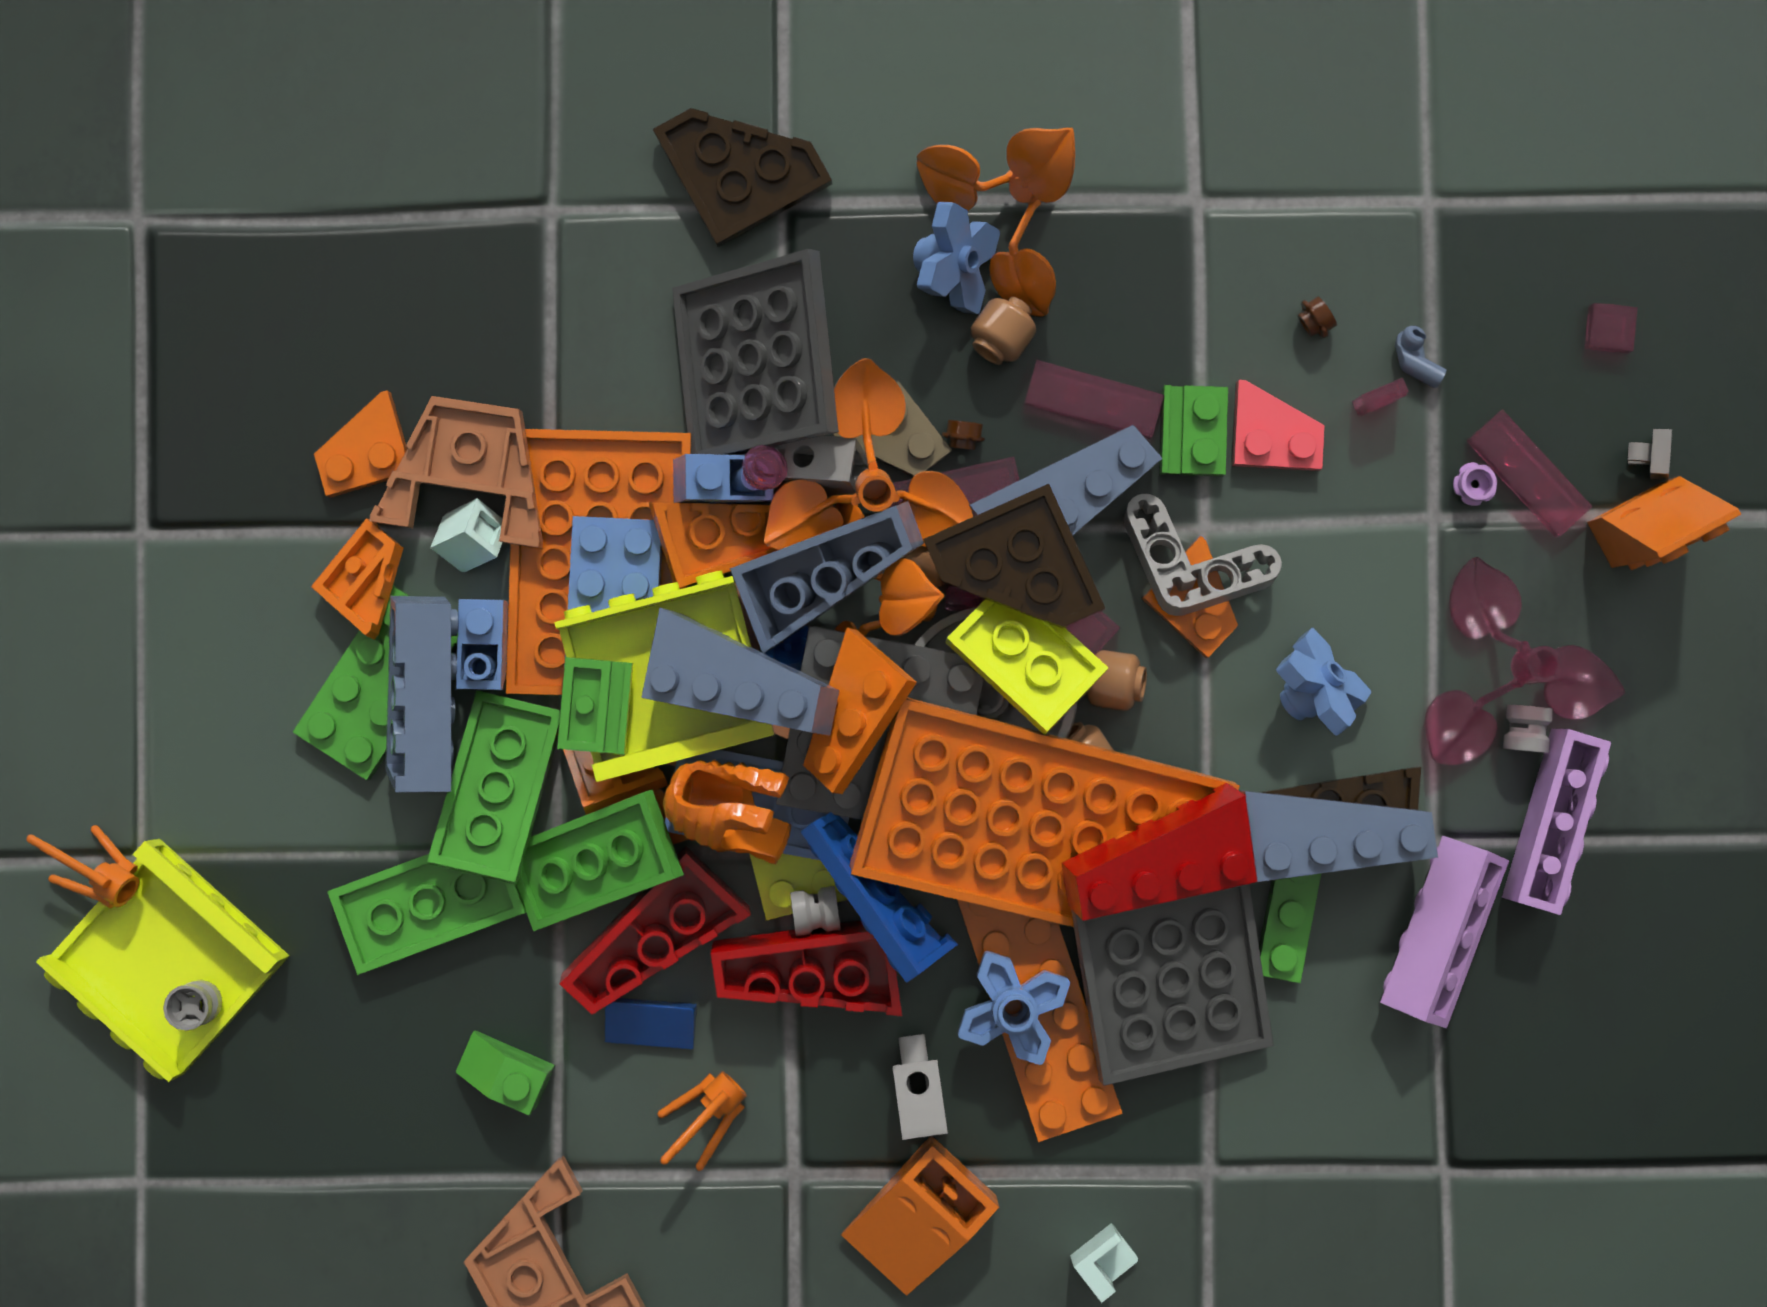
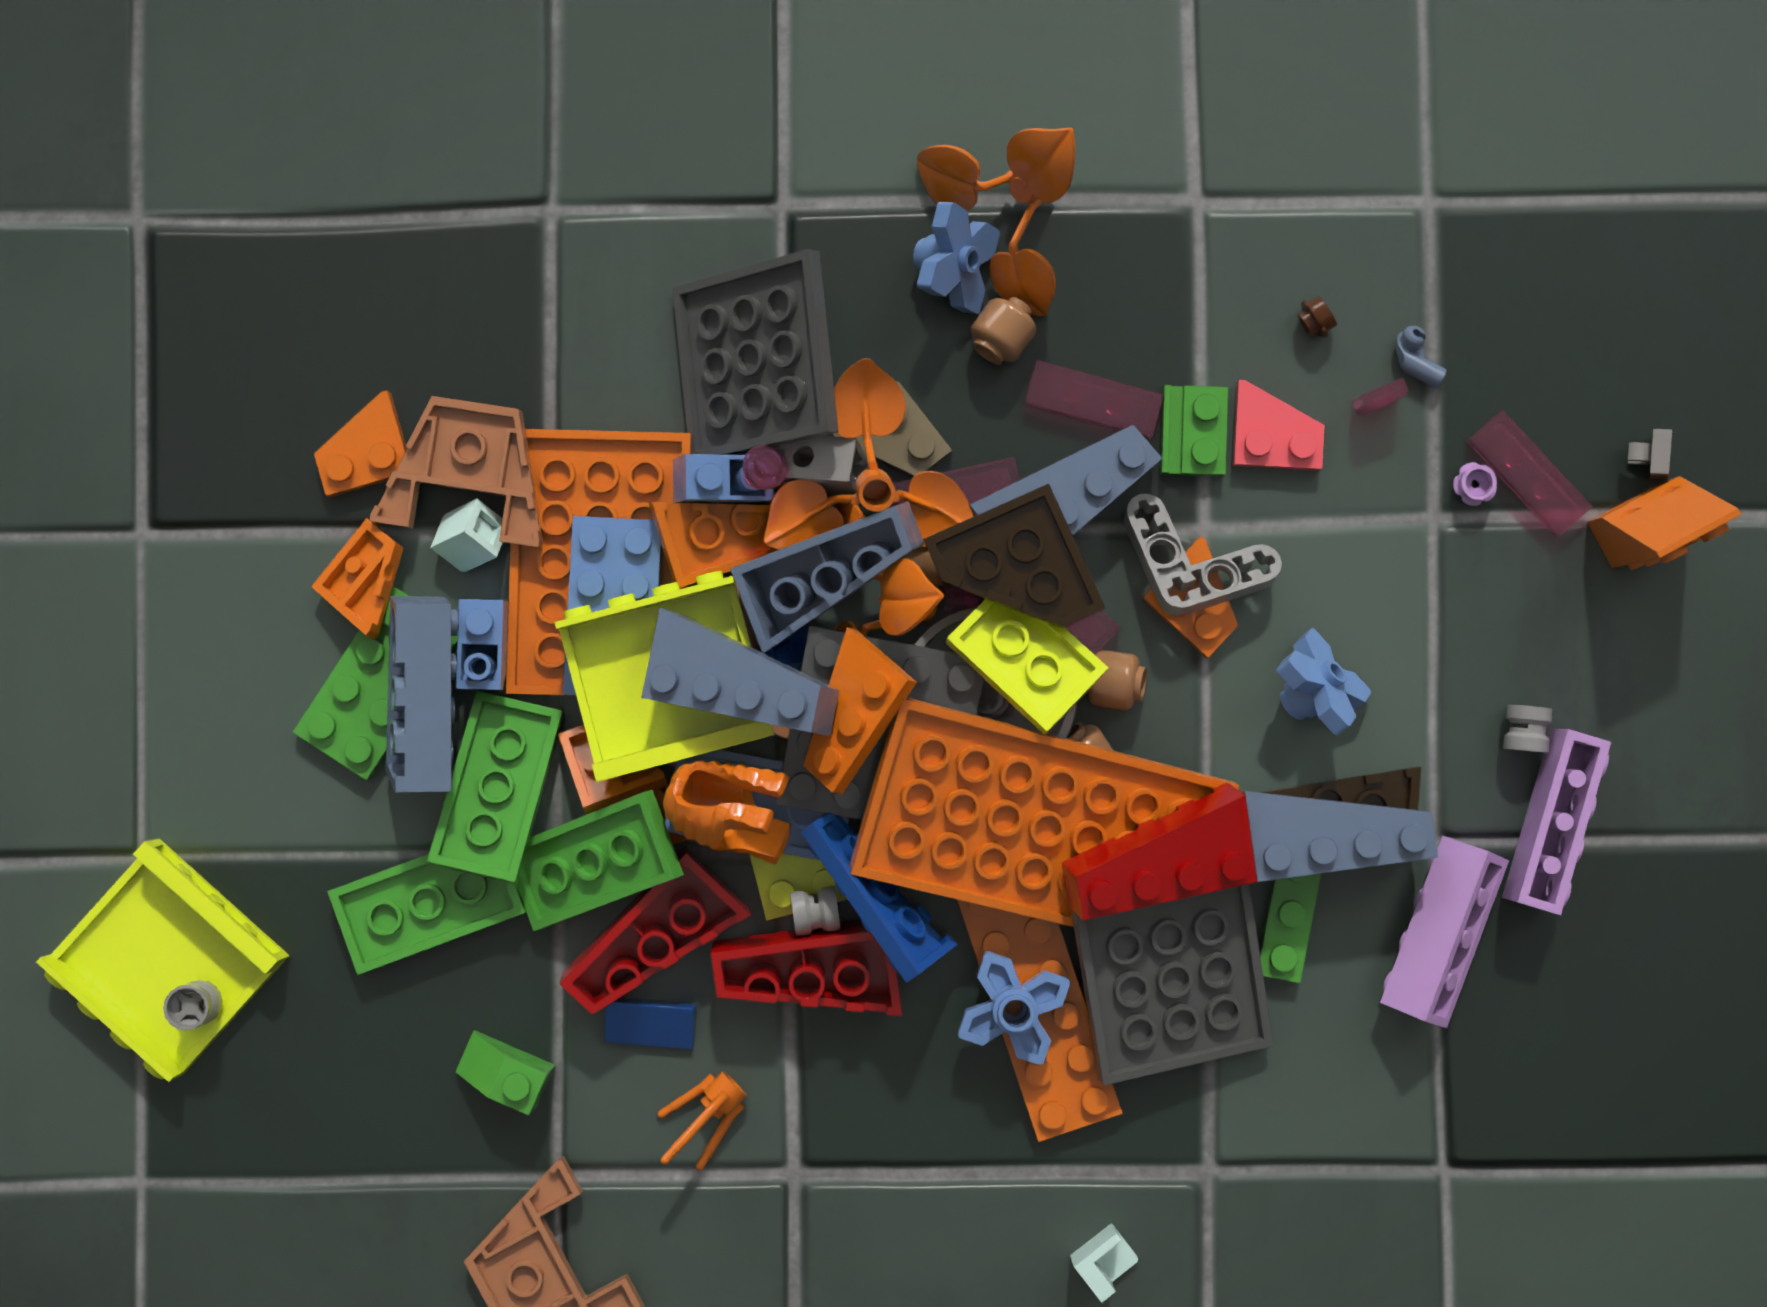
orange plant [26,825,139,909] -> none
bright green plate [557,657,633,754] -> none
dark brown plate [653,108,832,247] -> none
orange slope [841,1136,999,1296] -> none
light grey torso [893,1034,948,1140] -> none
reddish brown plate [942,420,985,450] -> none
clear pink plant [1424,557,1625,765] -> none
clear pink tile [1585,303,1638,354] -> none

